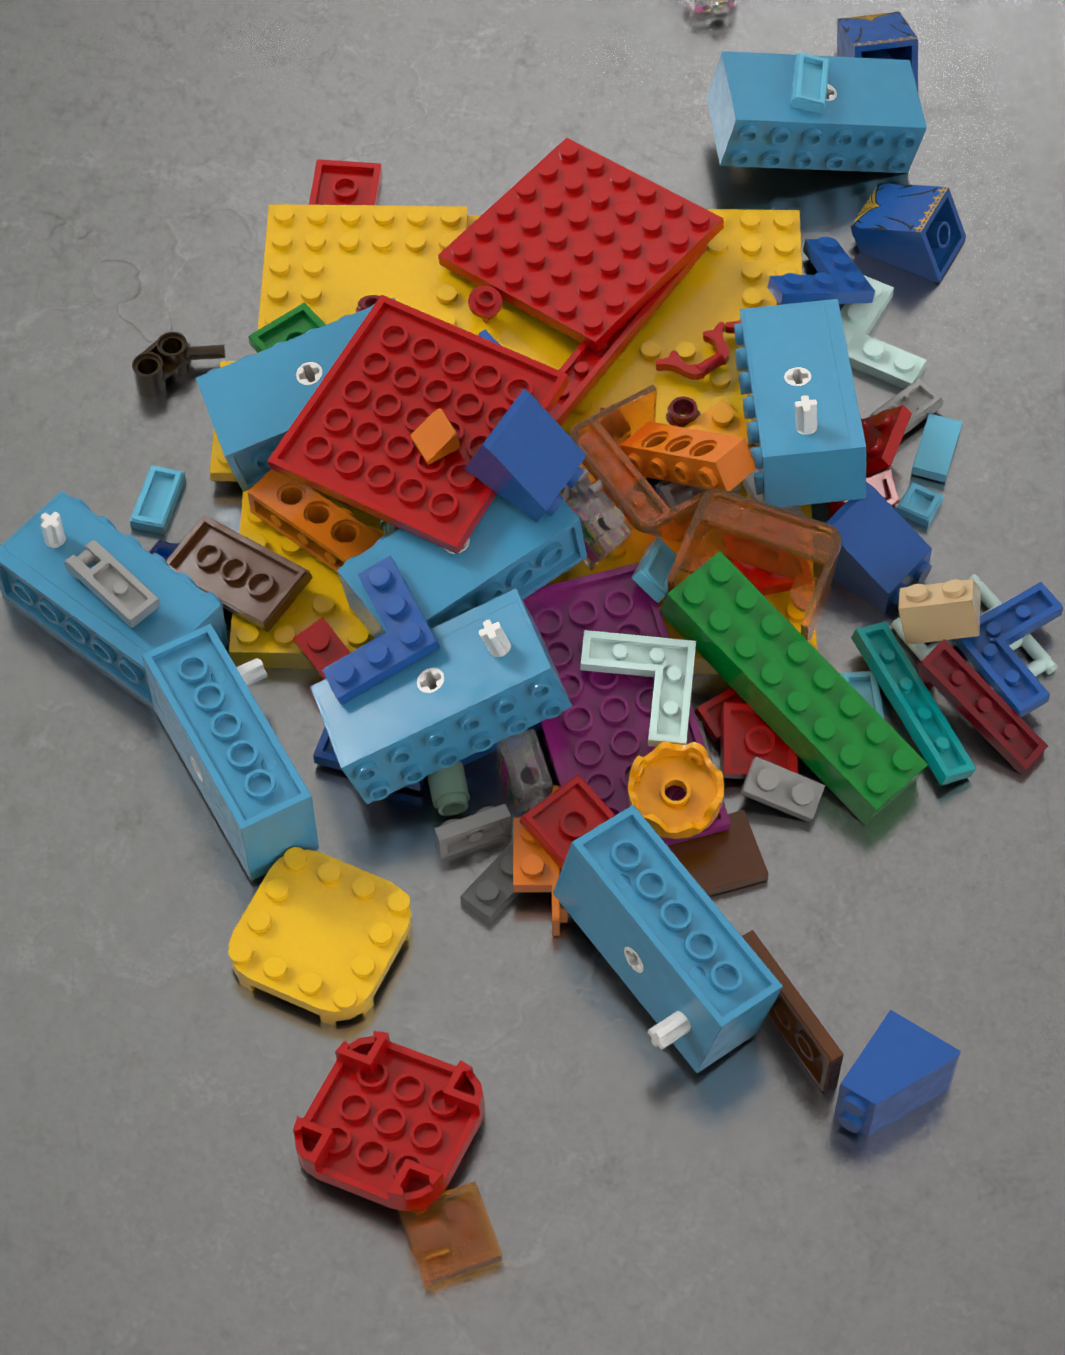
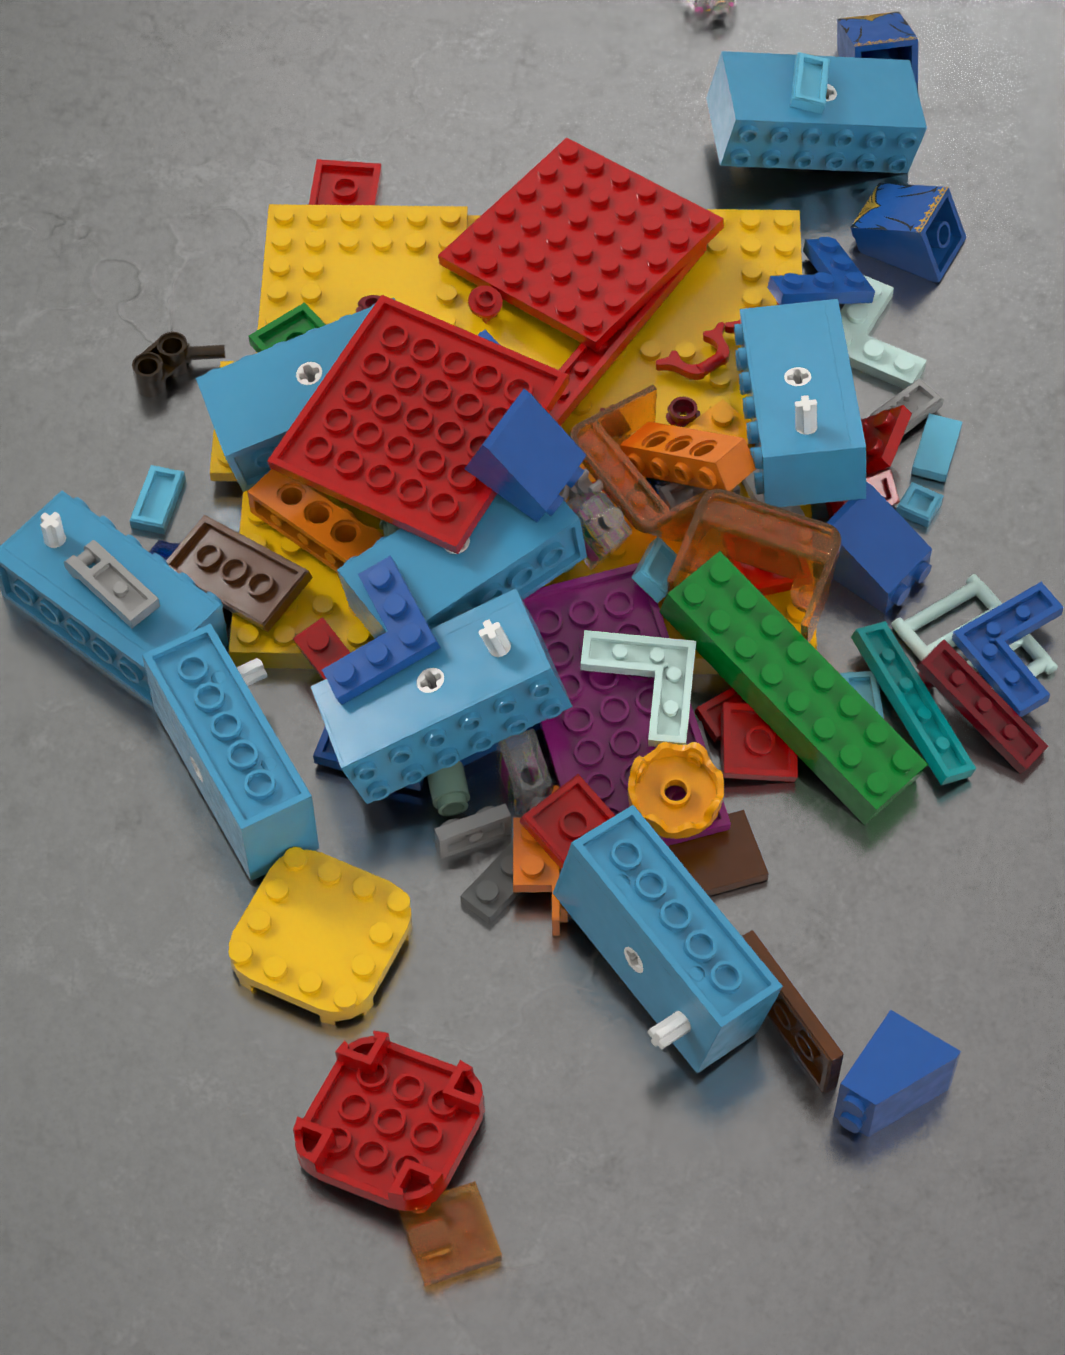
orange slope [410,408,461,465] -> none
light grey plate [740,757,825,822] -> none
tan slope [898,579,981,645] -> none

